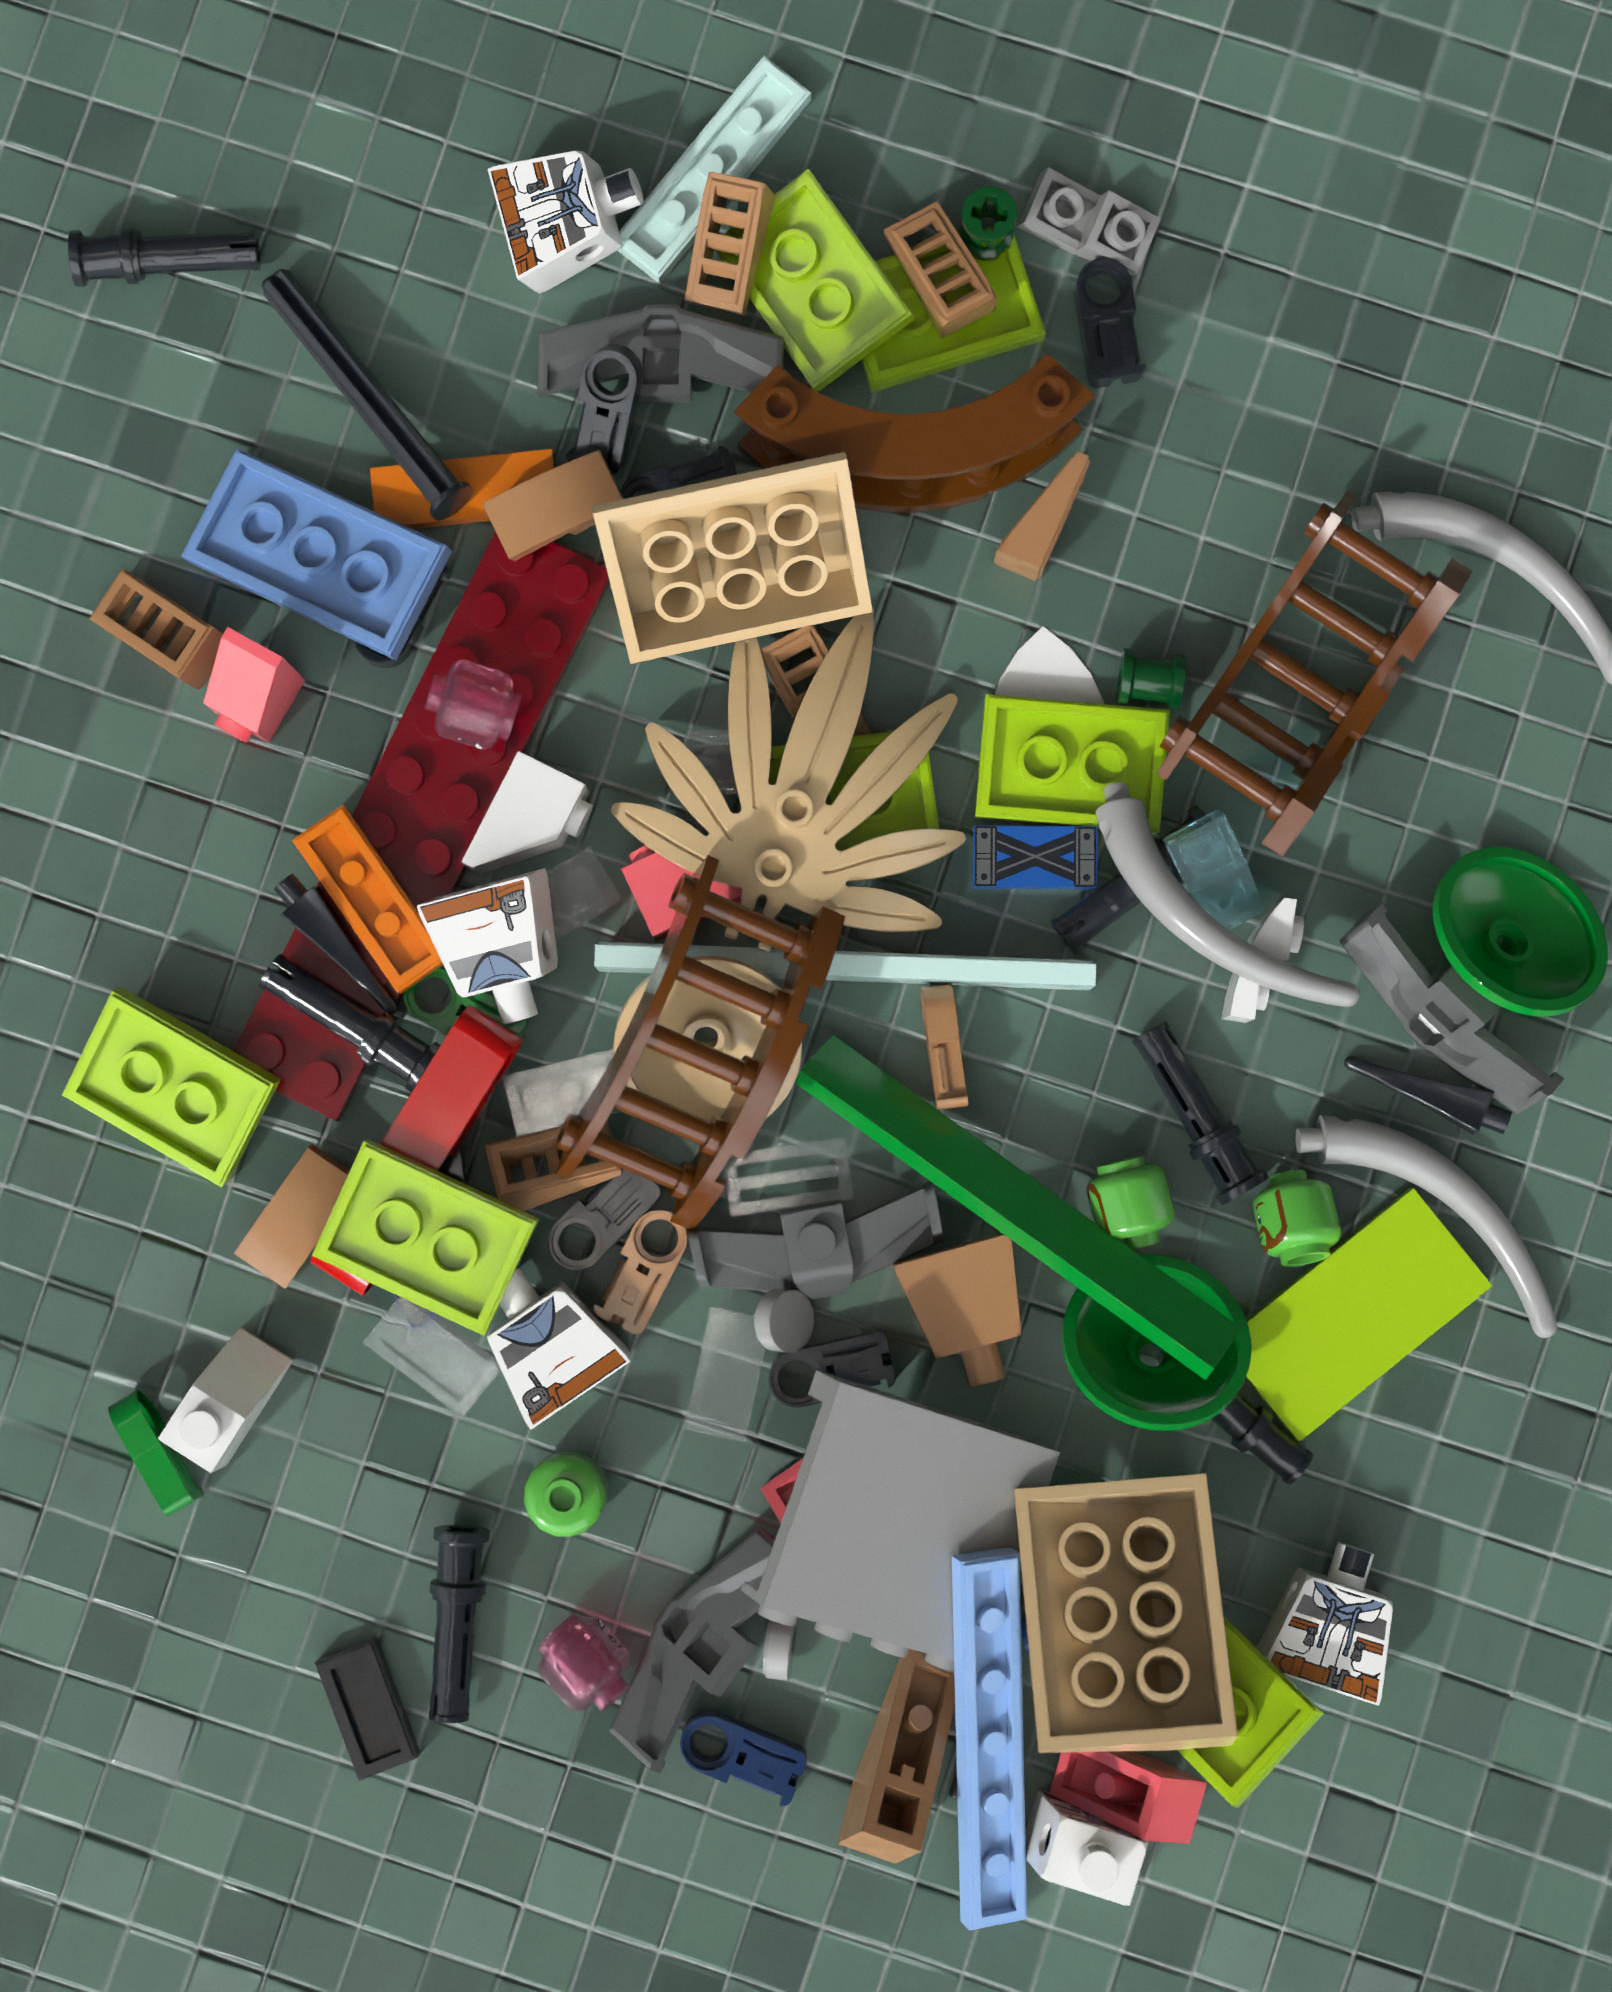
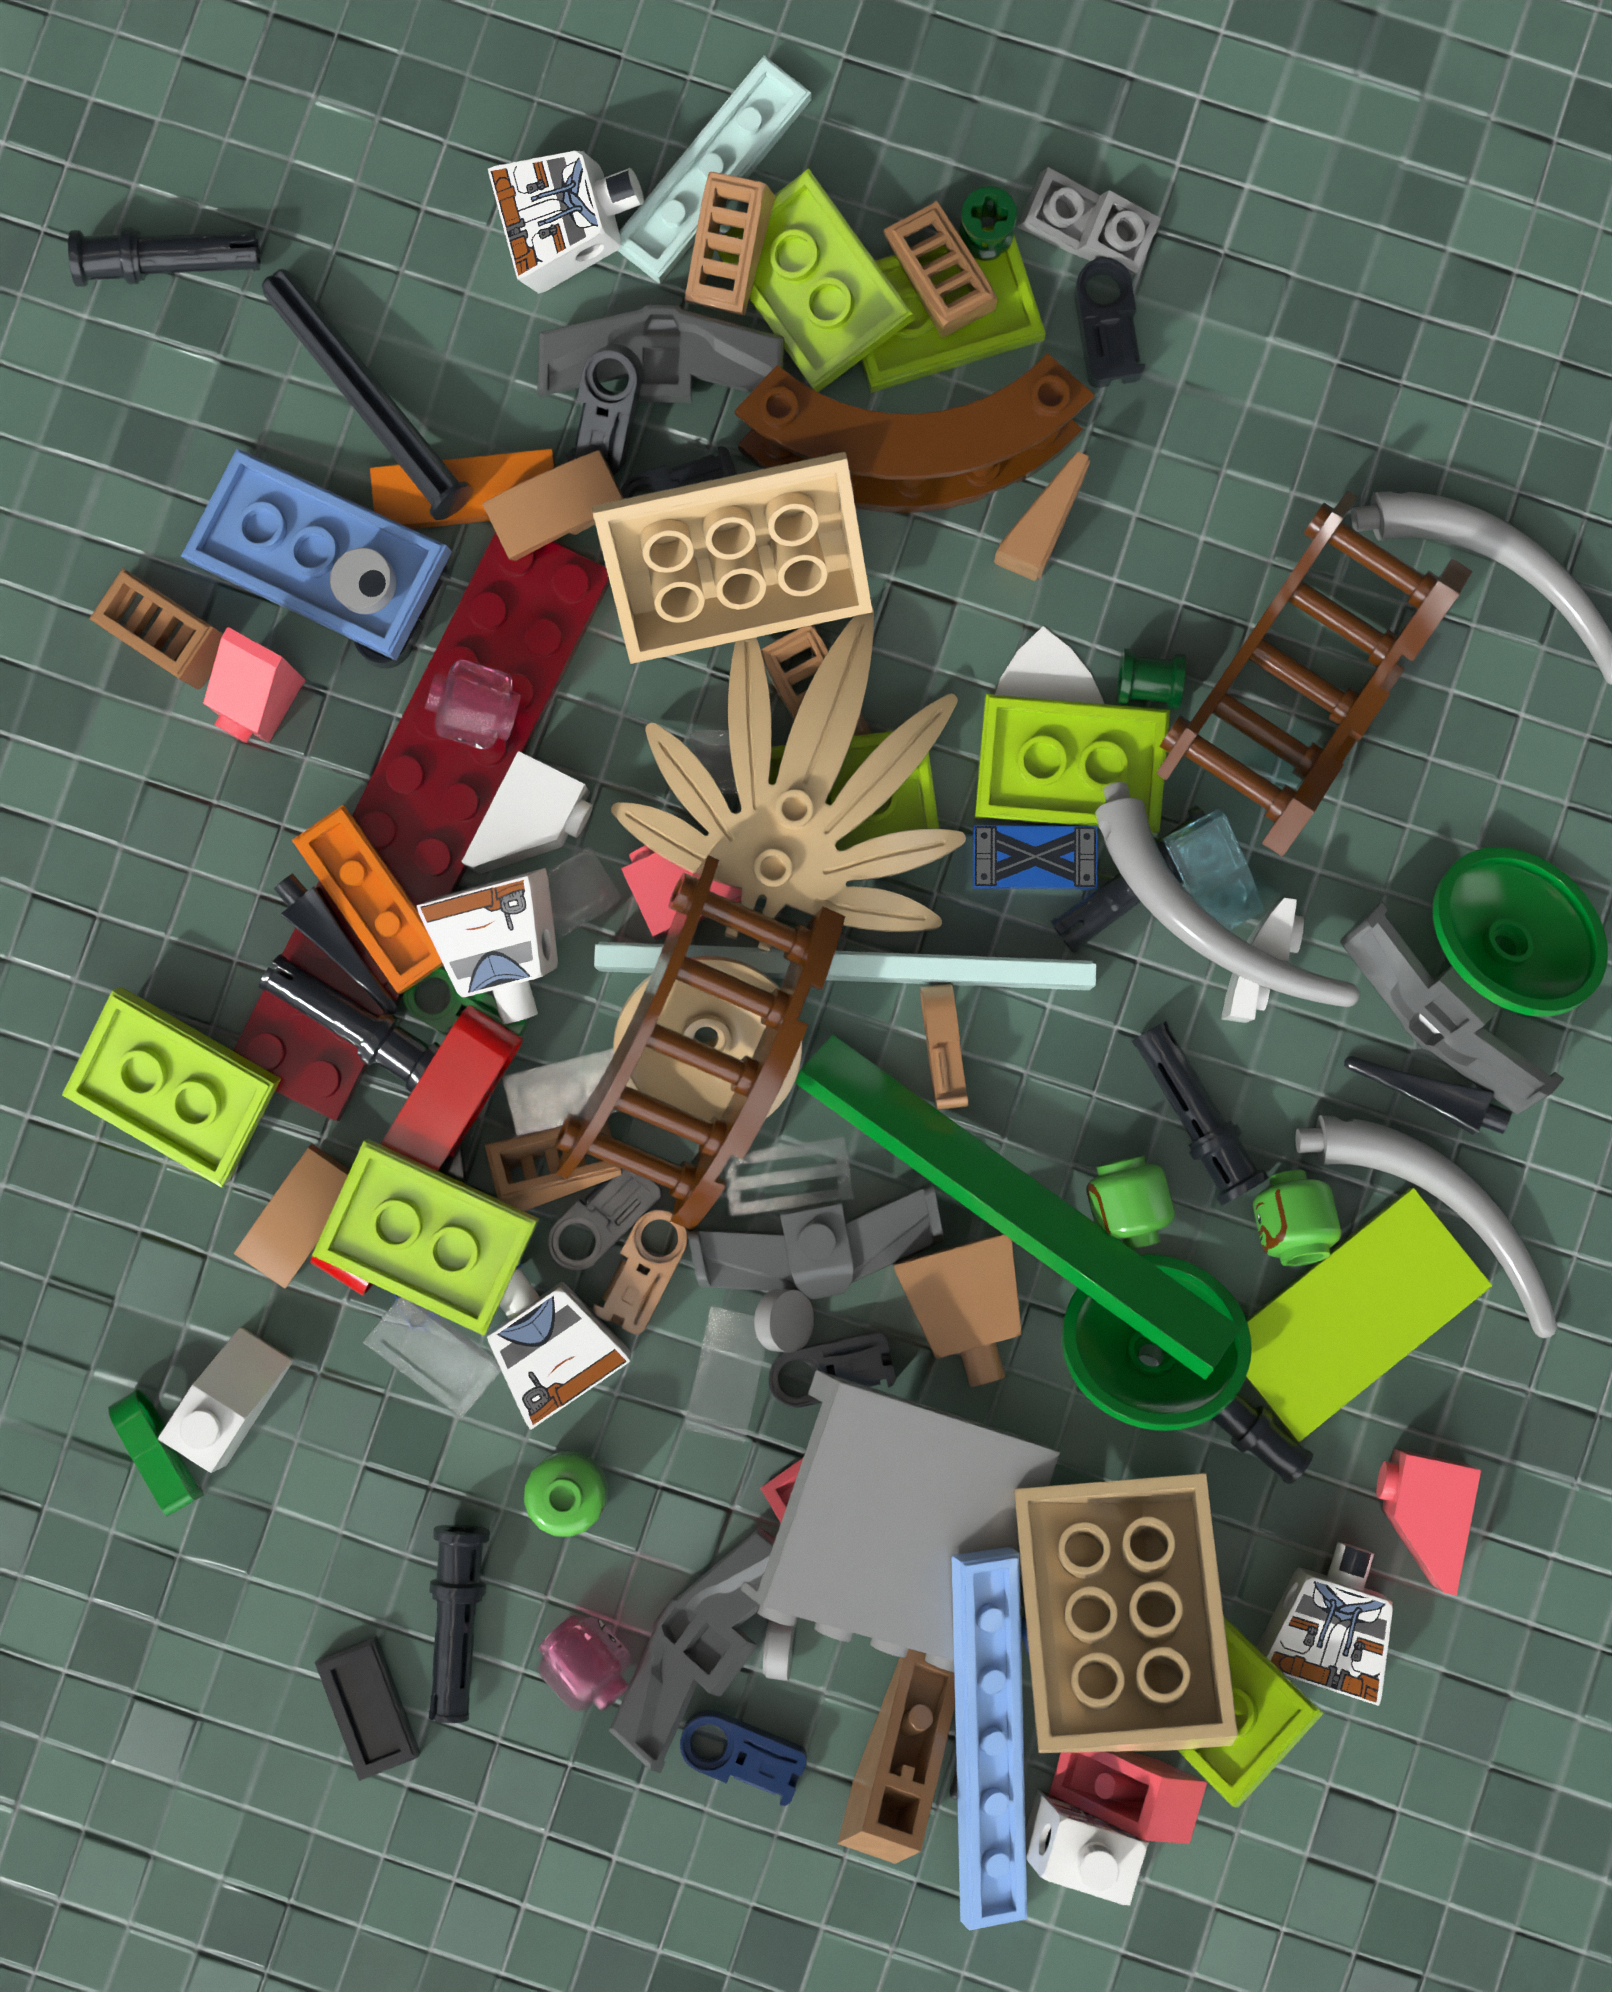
none -> light grey tile [330,548,397,614]
none -> coral slope [1376,1448,1481,1596]

